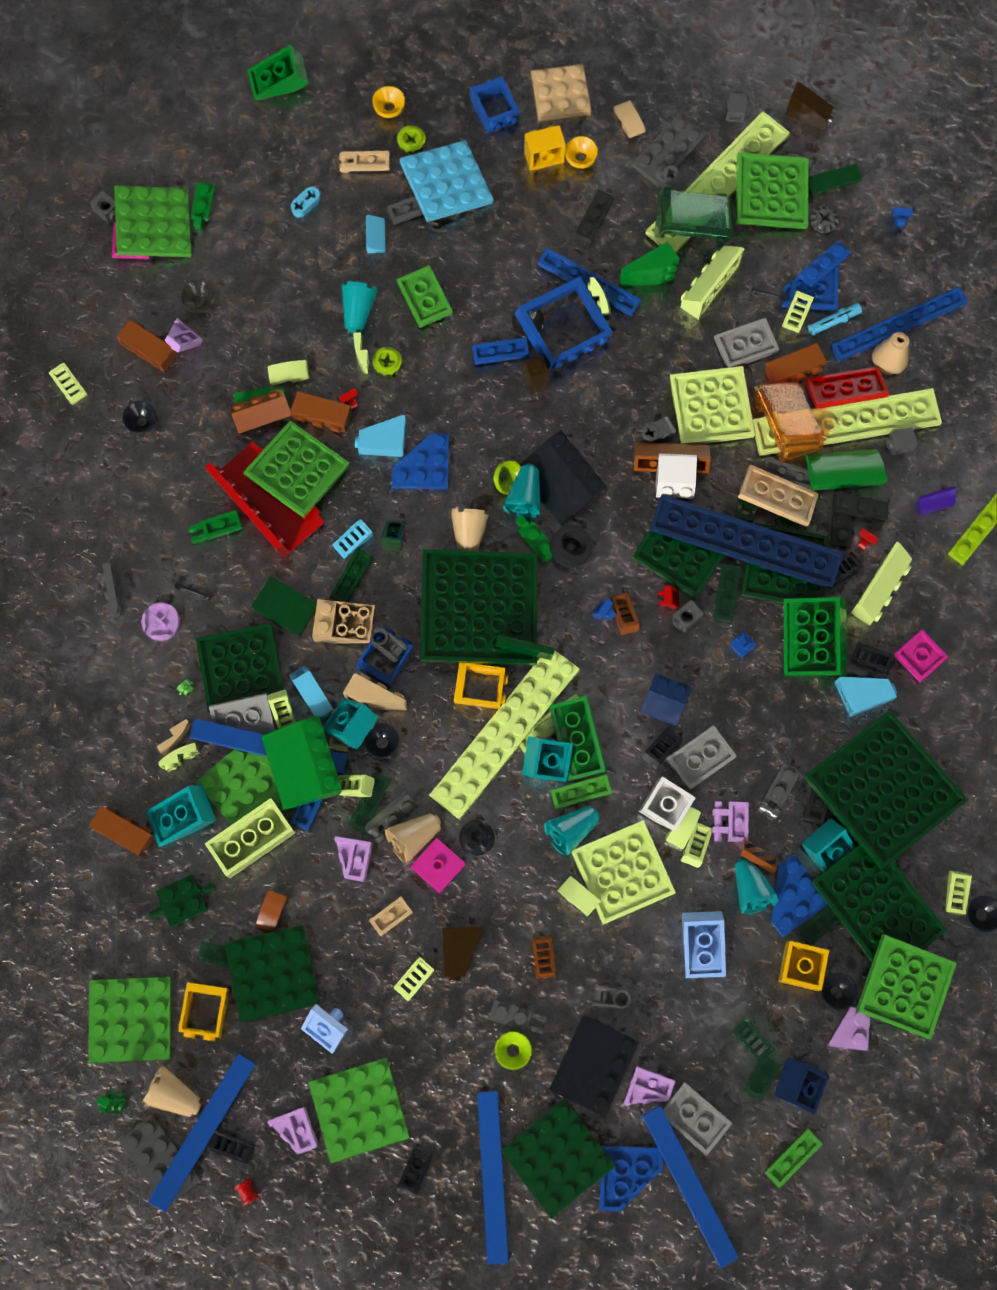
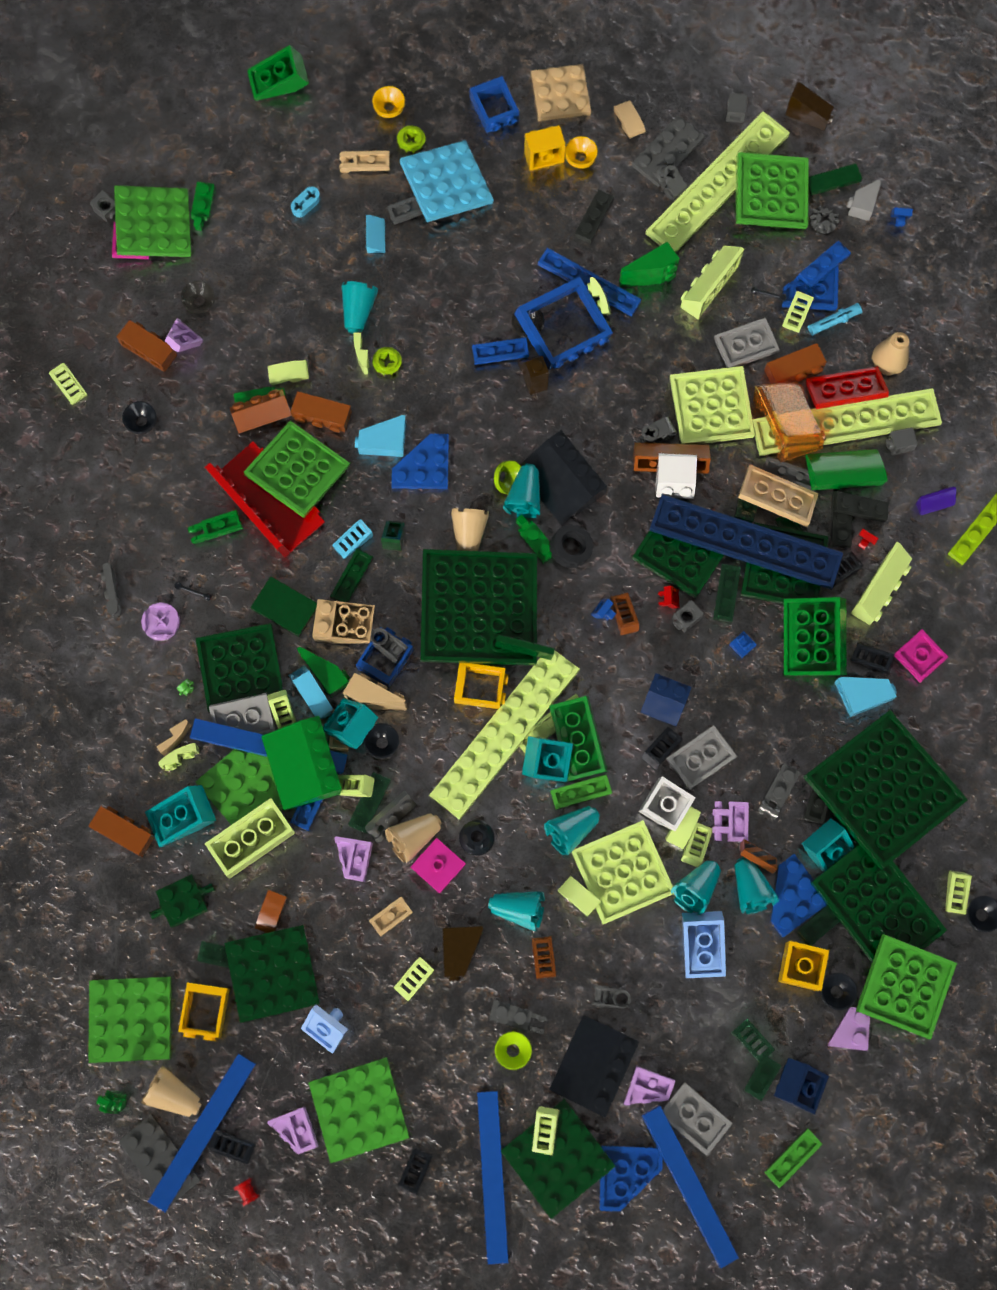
red tile [337,388,358,410] -> none
bright green plate [396,265,453,328] -> none
clear green windscreen [654,187,733,244] -> none
blue tile [830,286,968,362] -> none
none -> green slope [297,647,350,698]
none -> teal cone [488,891,545,932]
none -> yellowish green slope [532,1107,559,1155]
none -> teal cone [671,860,721,915]
none -> light grey slope [847,180,881,221]

